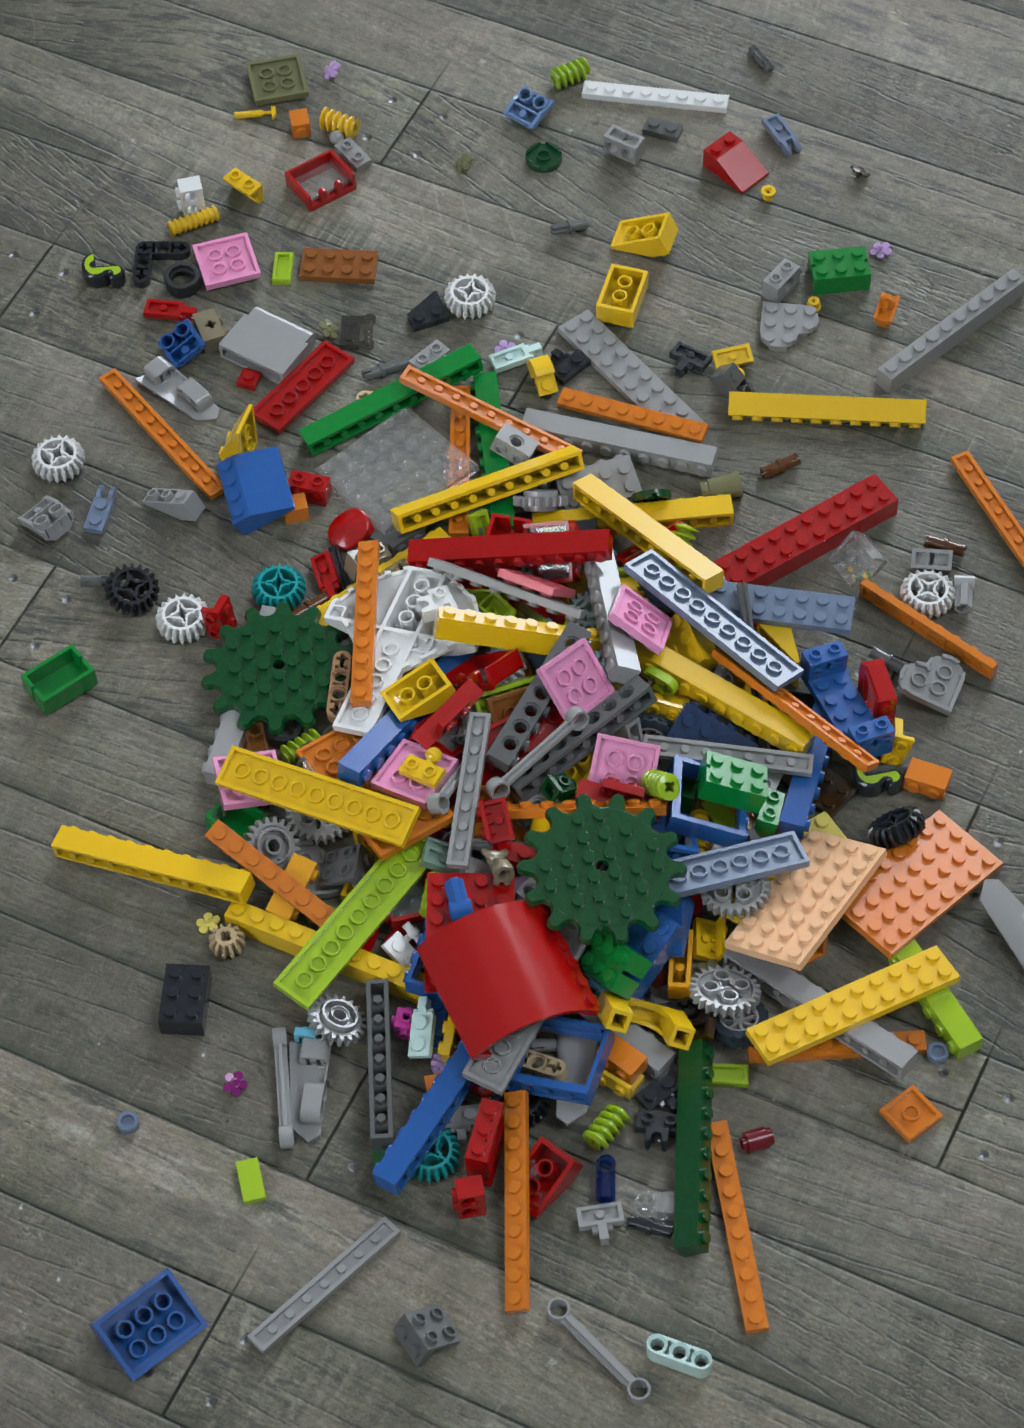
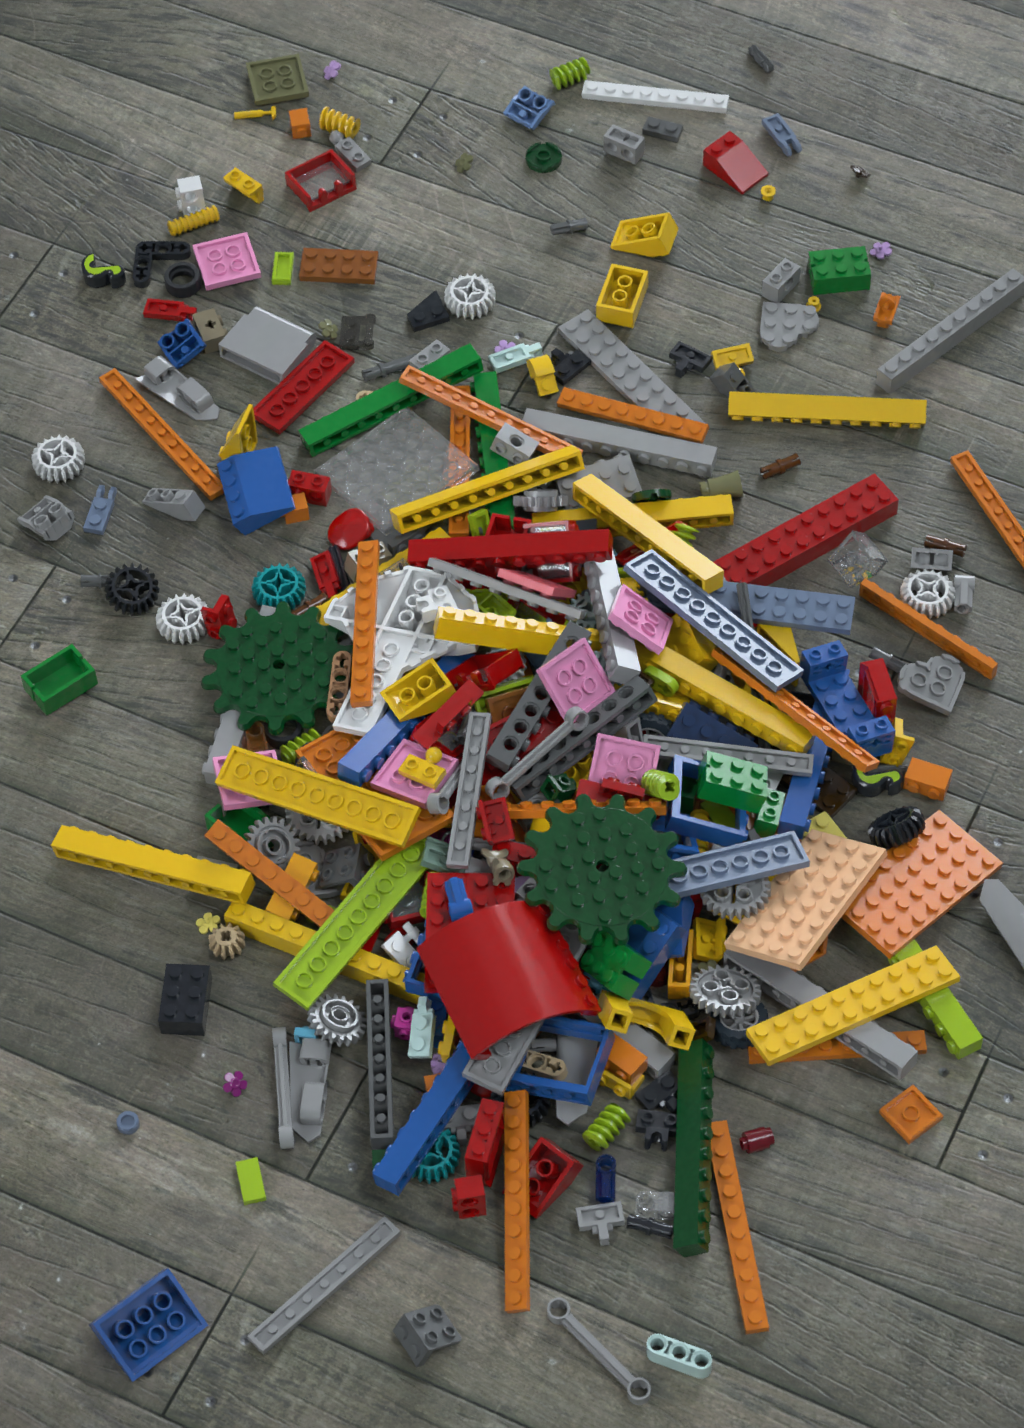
red plate [236,368,262,391] -> none
lime tile [712,1063,749,1088] -> none
sand blue tile [926,1042,949,1065] -> none

